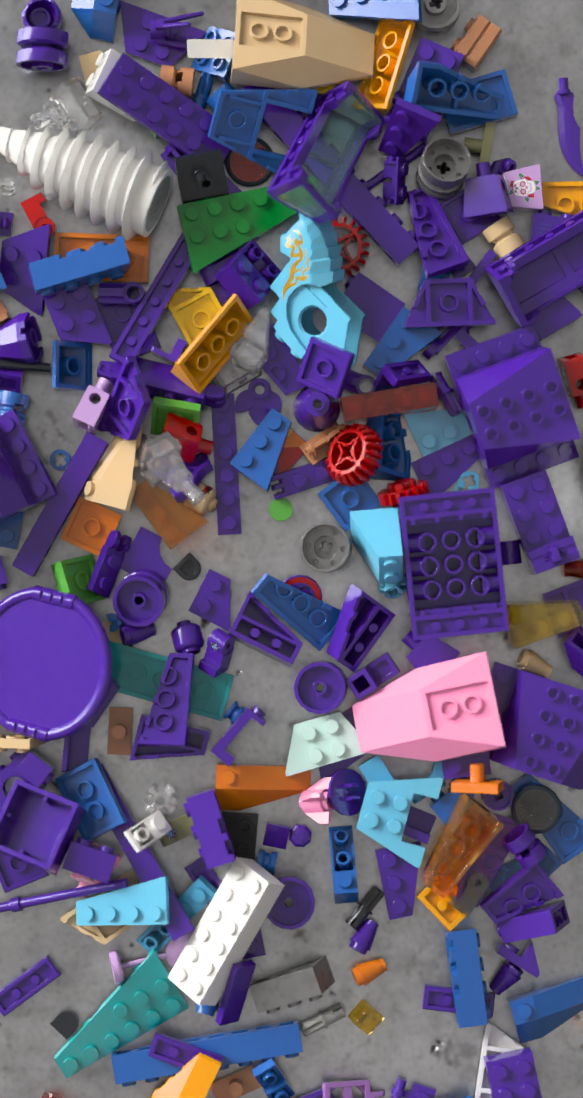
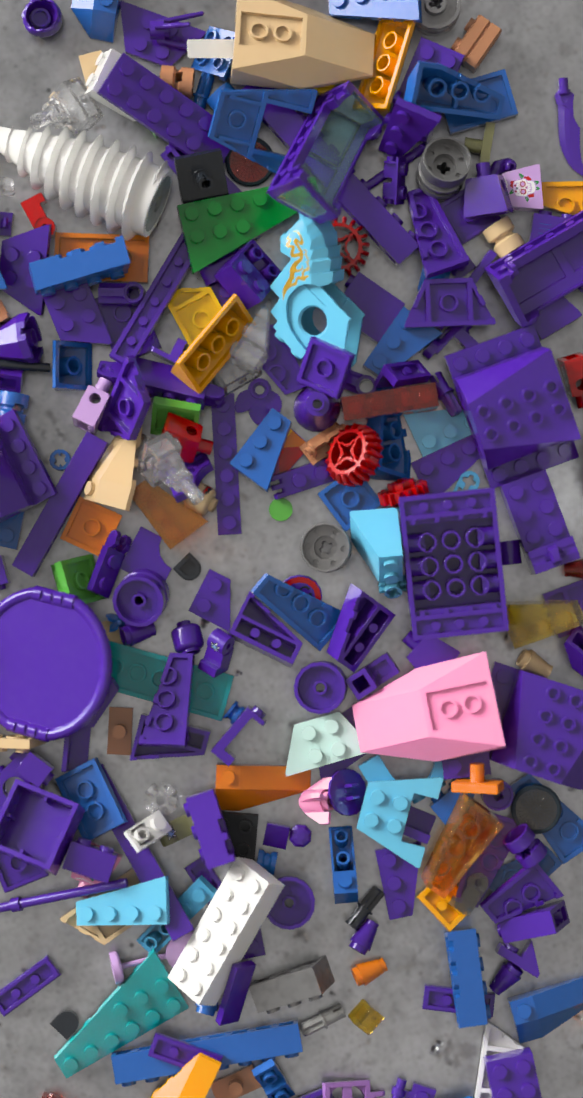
dark purple wheel [16,27,69,72] -> none

